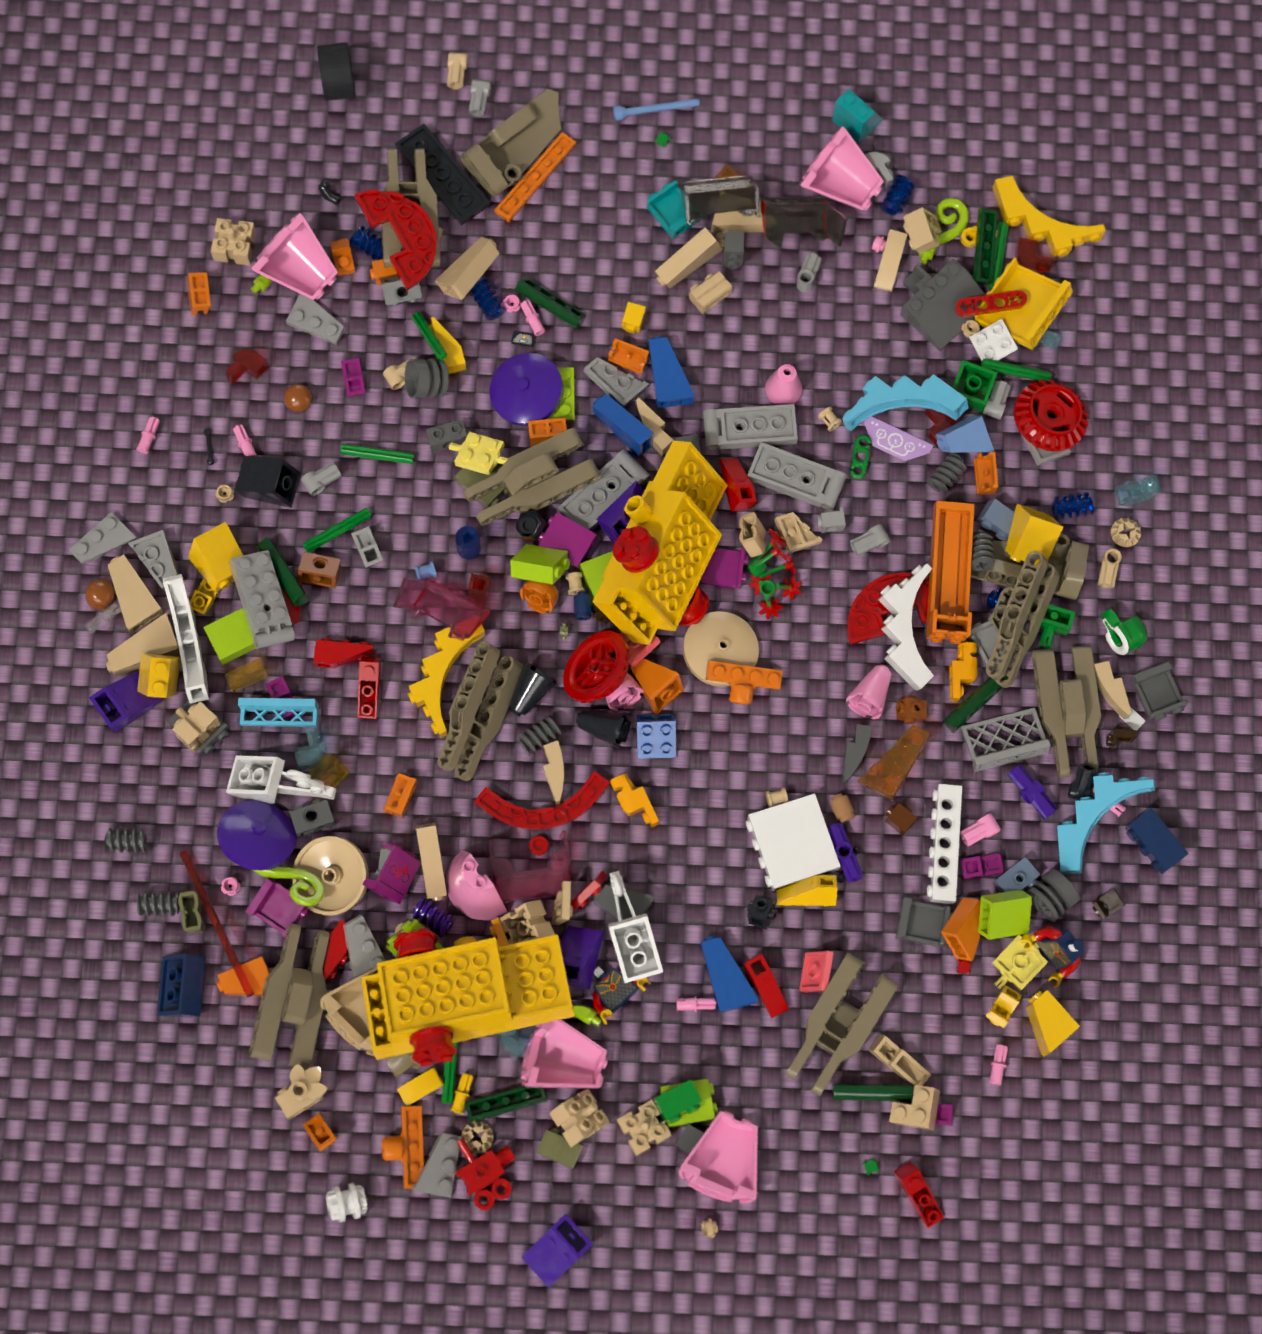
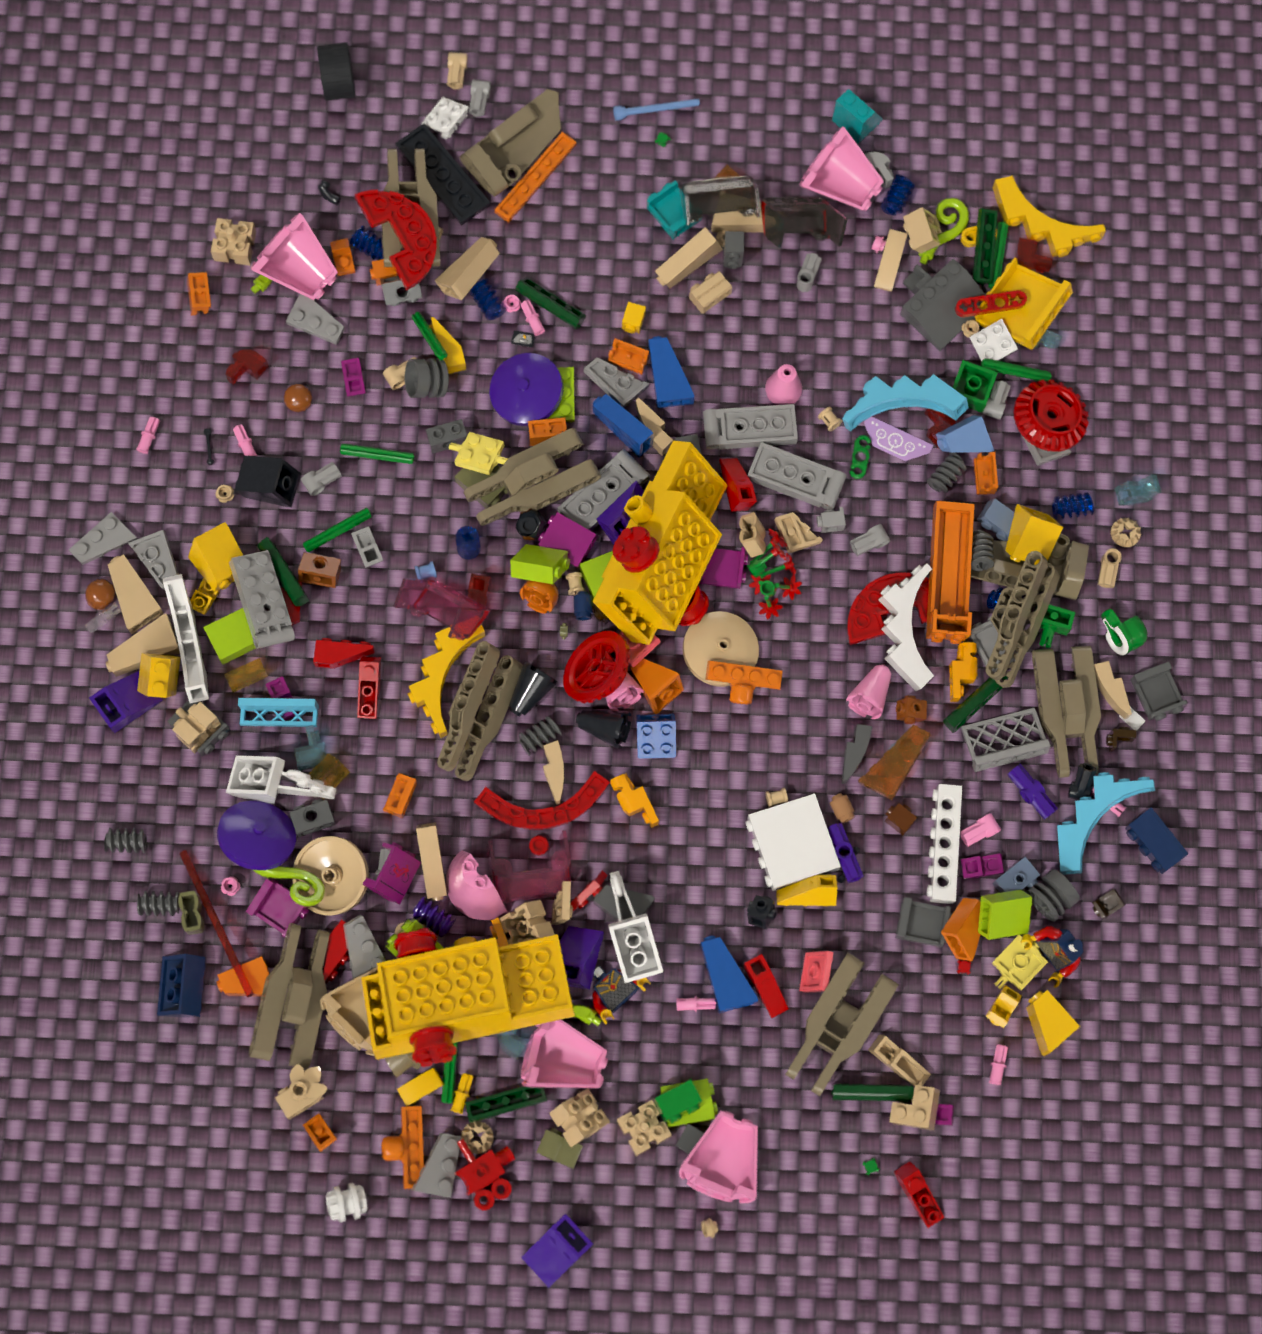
none -> white hinge [421,97,469,139]

